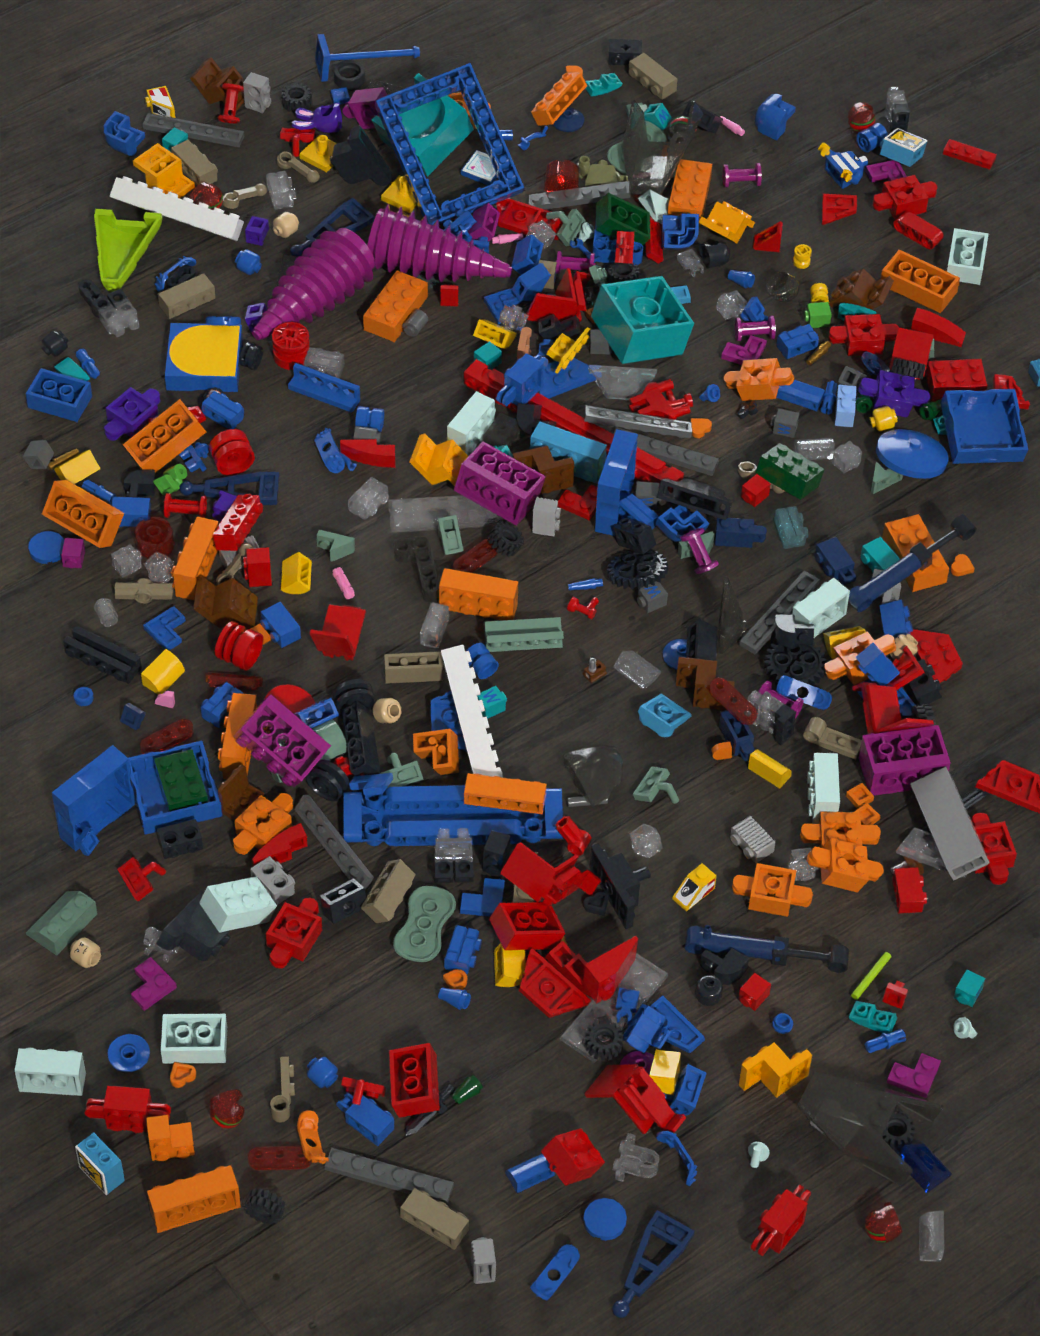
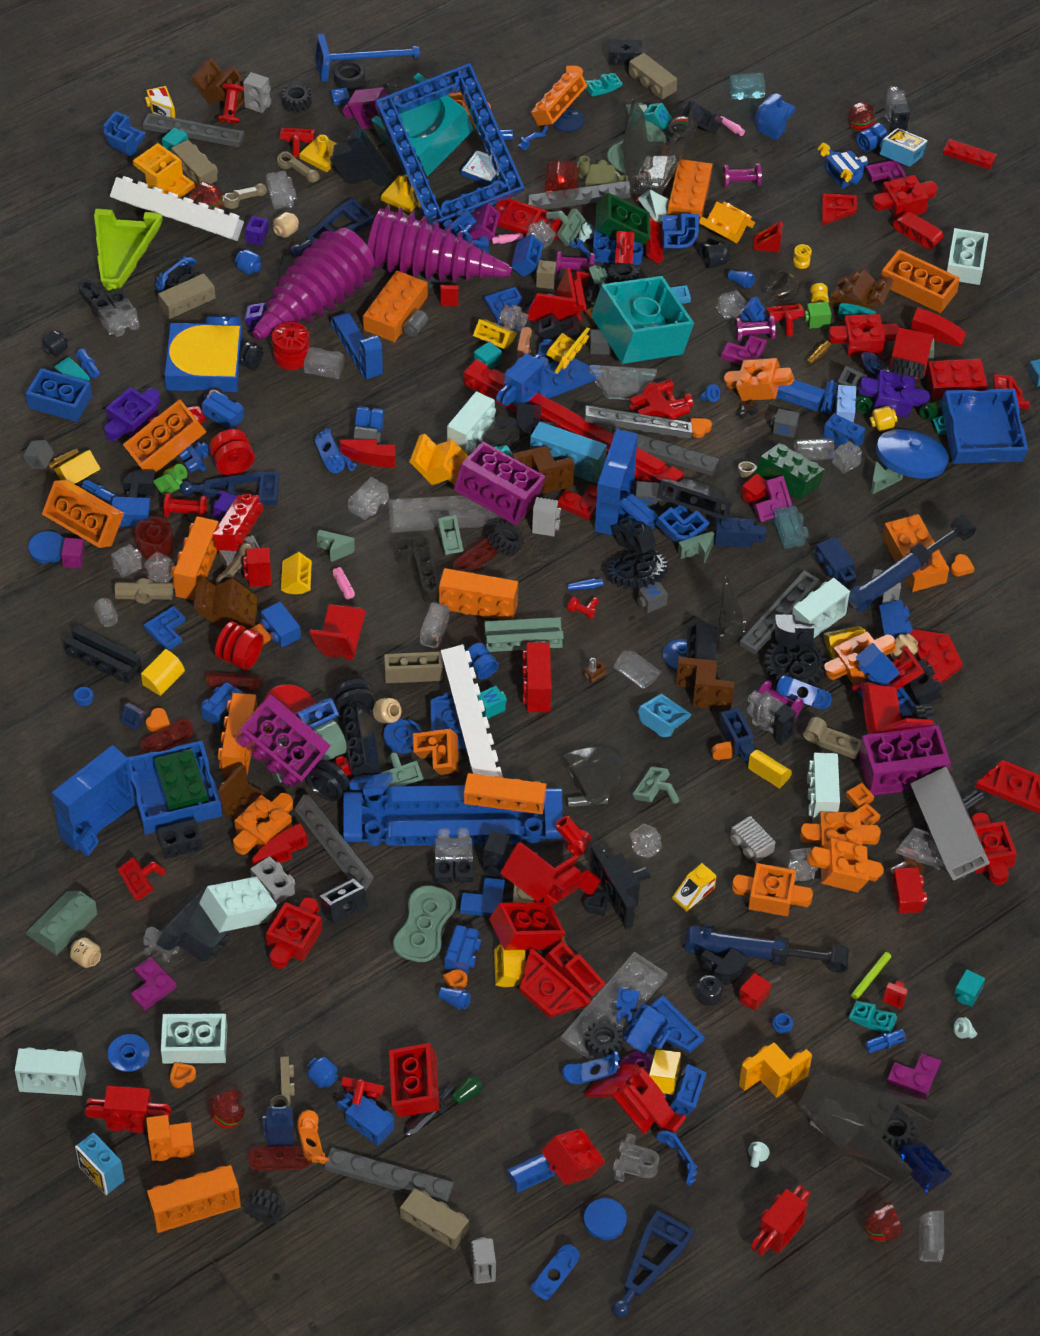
bright pink tile [155,691,175,709] -> none
blue fence [288,363,360,412] -> none
dark purple piece [292,102,342,133] -> none
dark tan brick [361,859,416,923] -> none
blue slope [511,263,551,301] -> none
red slope [582,936,638,1004] -> none
clear plate [676,249,704,277] -> none
magenta hose [680,528,719,574] -> none
clear red plate [710,678,758,725] -> none
blue brick [777,324,819,359] -> none
teal brick [860,537,900,573] -> none
none -> orange tile [146,708,170,732]
none -> dark blue brick [263,1106,294,1147]
none -> blue beam [331,312,383,380]
none -> blue tile [383,718,422,754]
none -> red brick [522,643,551,712]
none -> blue piece [562,1051,620,1084]
none -> clear light blue brick [729,73,765,99]
none -> magenta plate [754,476,794,522]
none -> red plate [766,304,804,336]
none -> blue brick [823,413,865,454]

